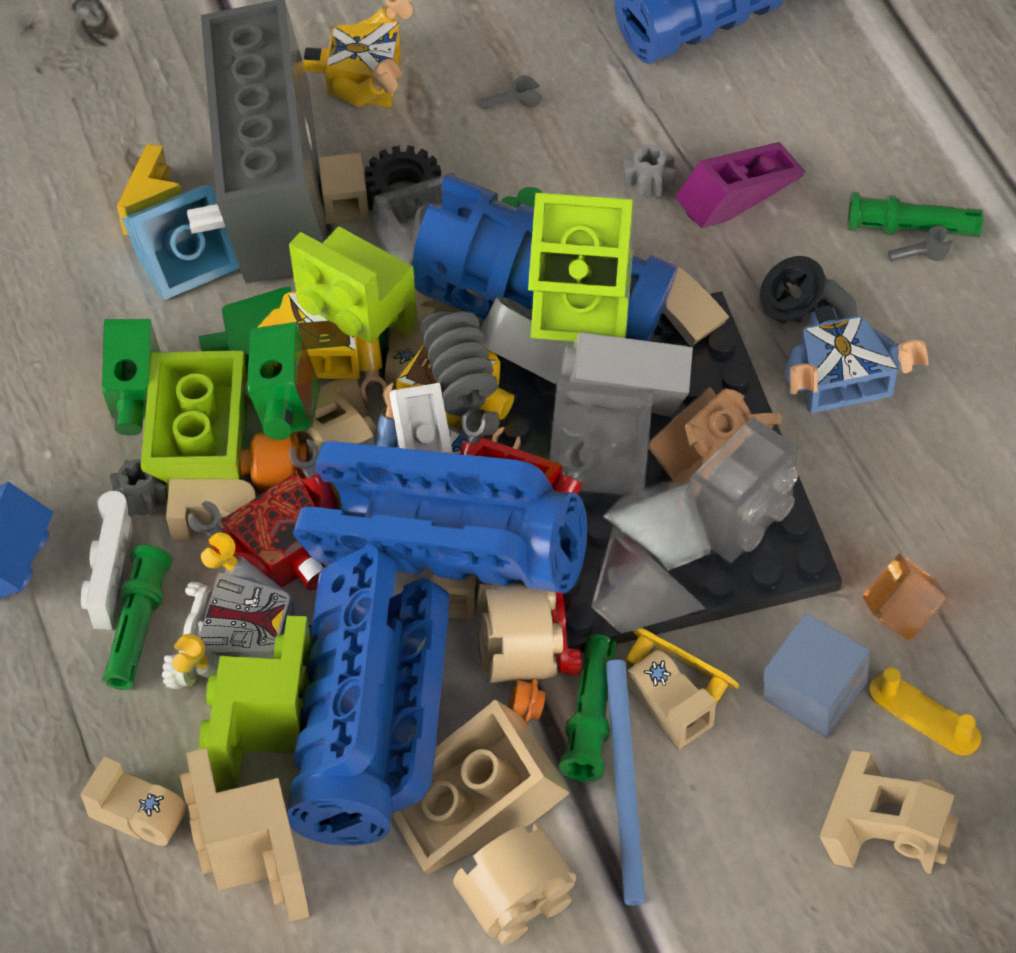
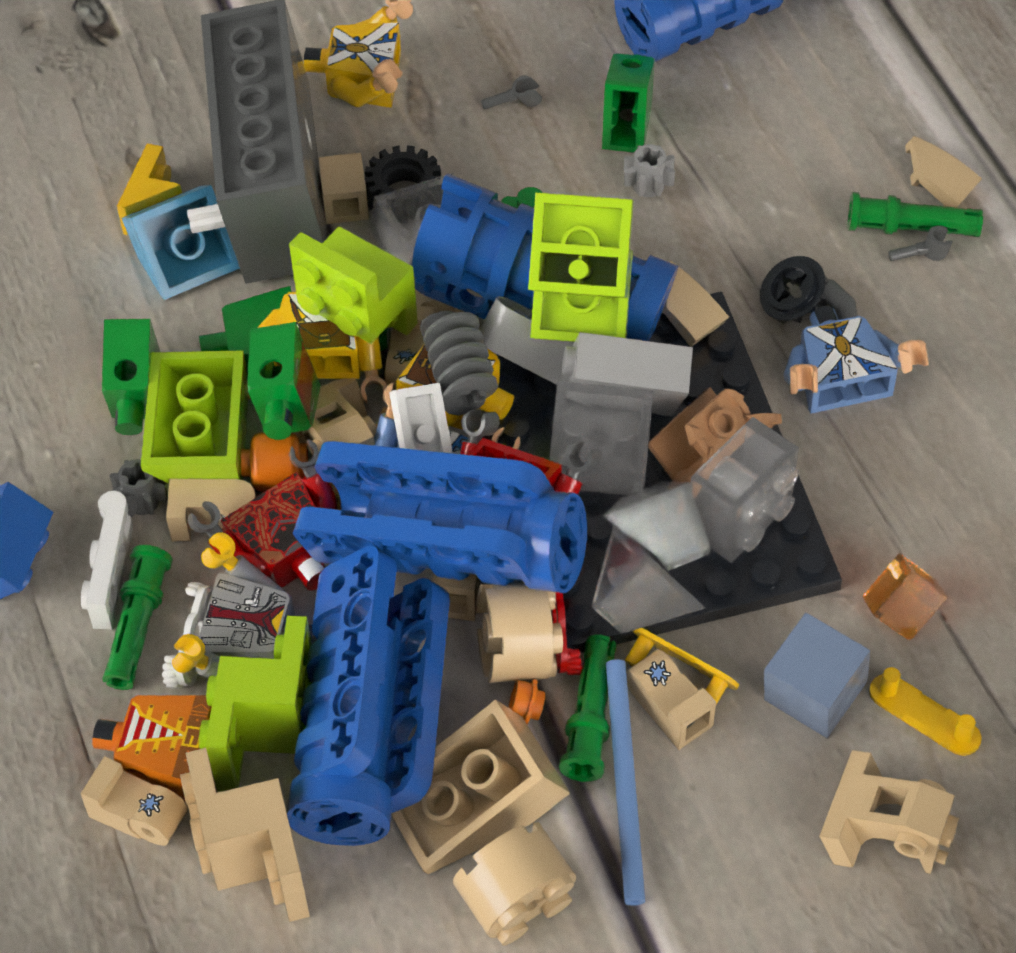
magenta slope [675,142,806,228] -> none
none -> torso [92,695,212,803]
none -> green torso [602,53,655,153]
none -> tan slope [905,136,982,208]

